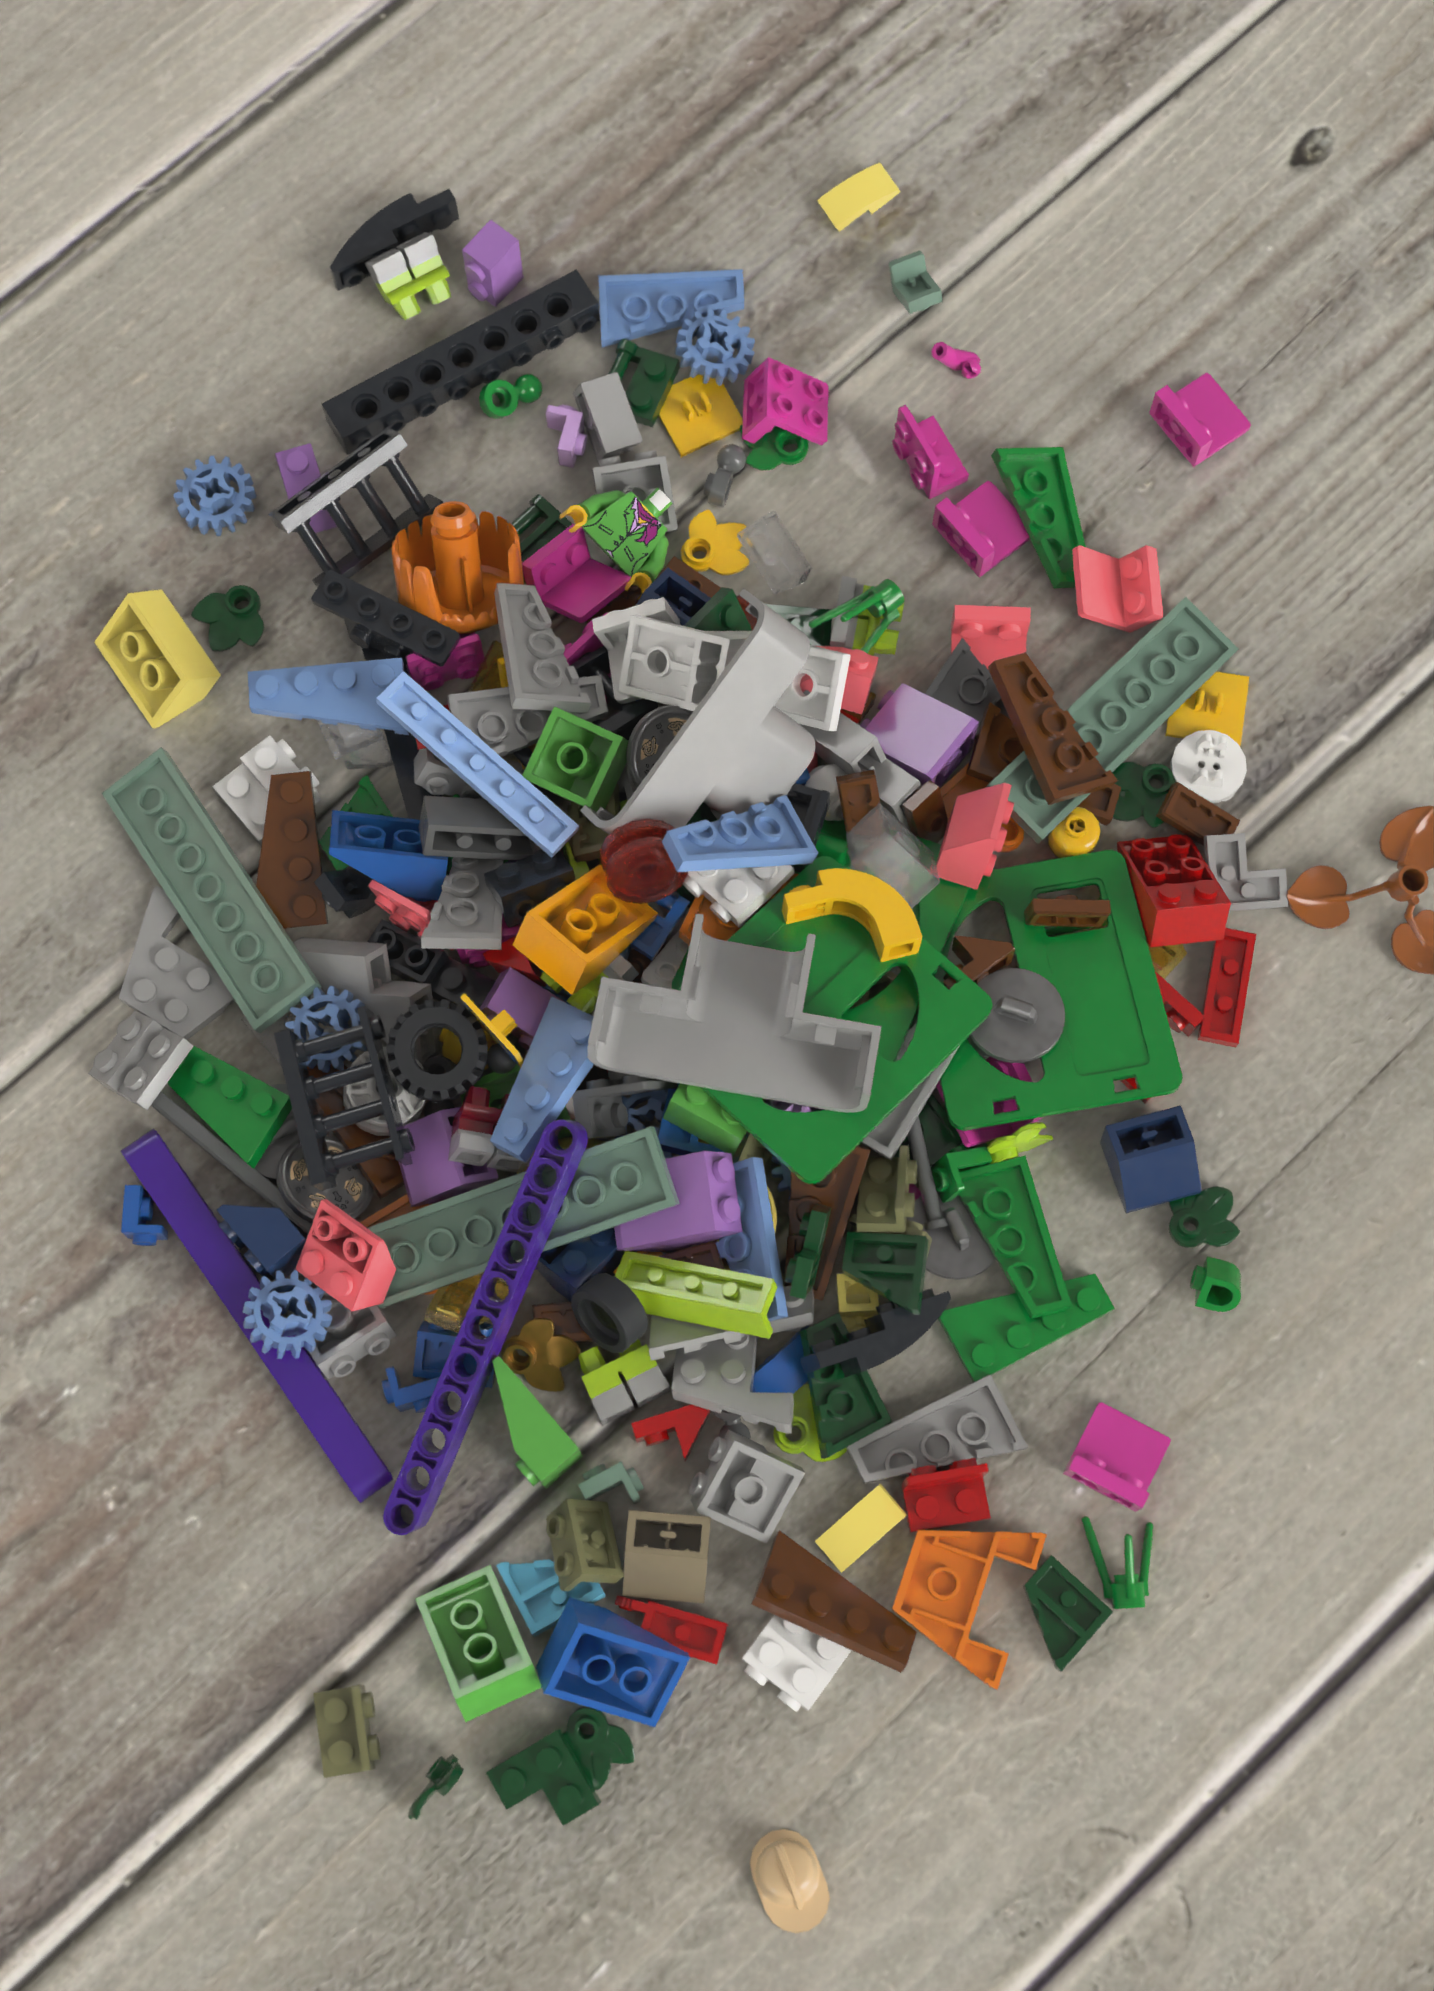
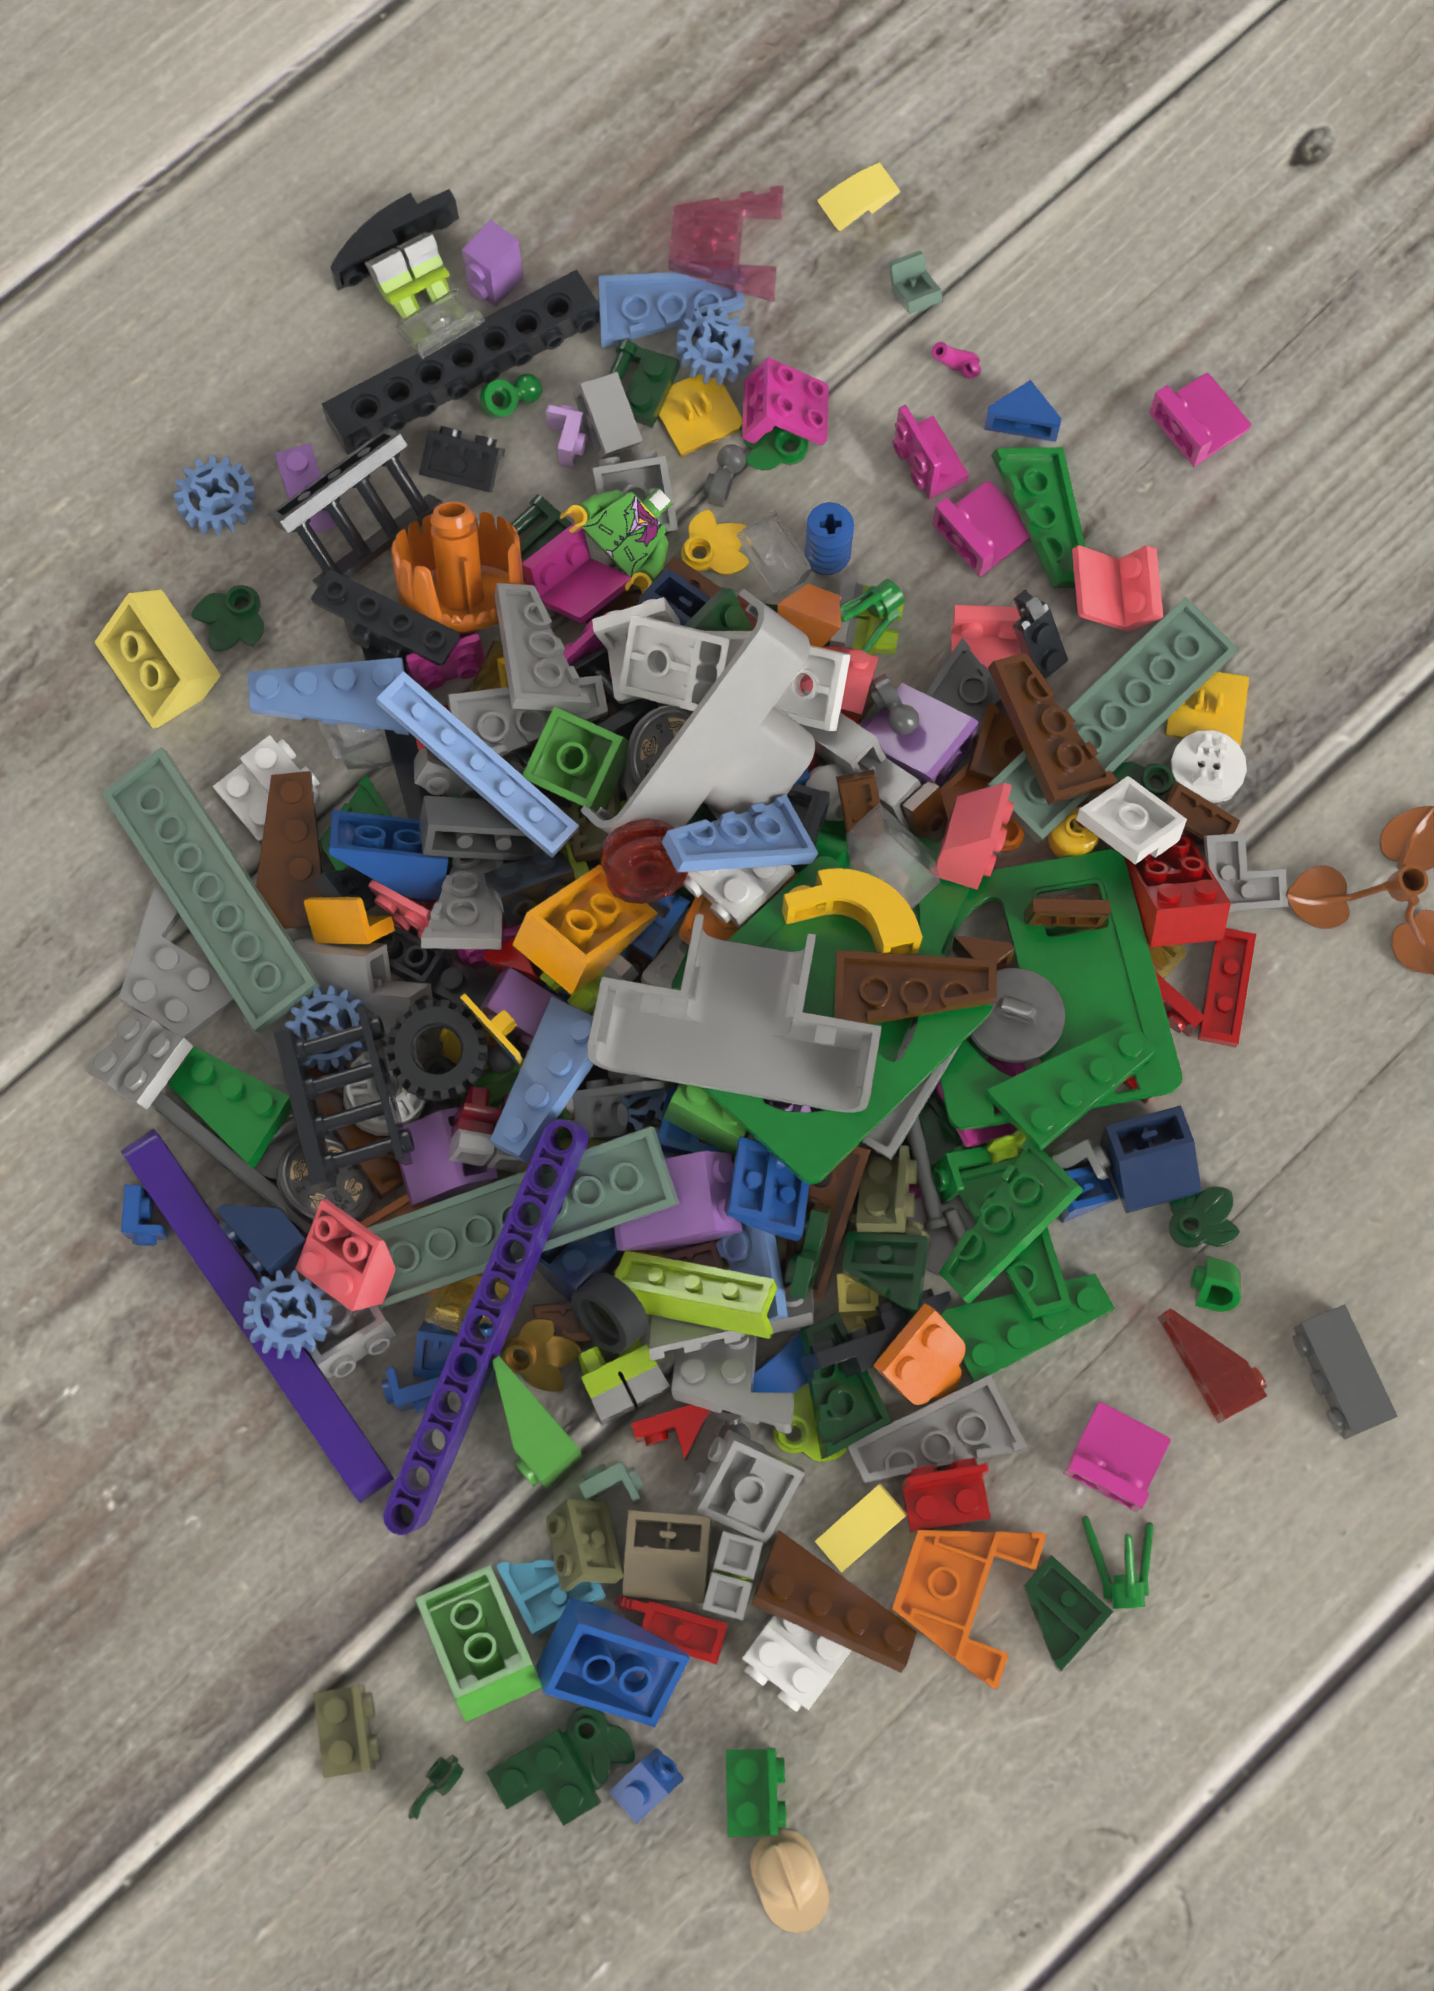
none -> light orange panel [304,897,395,944]
none -> clear plate [395,289,485,359]
none -> black bracket [419,426,505,492]
none -> blue bracket [609,1748,684,1824]
none -> clear pink wing [668,185,784,301]
none -> light grey hips [702,1531,763,1620]
none -> green bracket [726,1748,786,1837]
none -> blue slope [727,1137,809,1241]
none -> orange slope [777,584,842,648]
none -> blue piece [804,502,854,576]
none -> reddish brown wing [833,950,997,1024]
none -> dark grey plate [869,673,919,735]
none -> orange plate [873,1303,965,1405]
none -> green wing [939,1139,1084,1304]
none -> blue slope [984,380,1061,442]
none -> green wing [985,1021,1158,1152]
none -> black hinge [1012,589,1068,680]
none -> light grey bracket [1051,1139,1112,1180]
none -> blue slope [1059,1166,1119,1223]
none -> white plate [1076,776,1187,864]
none -> clear red slope [1158,1308,1267,1424]
none -> dark grey brick [1293,1304,1398,1439]

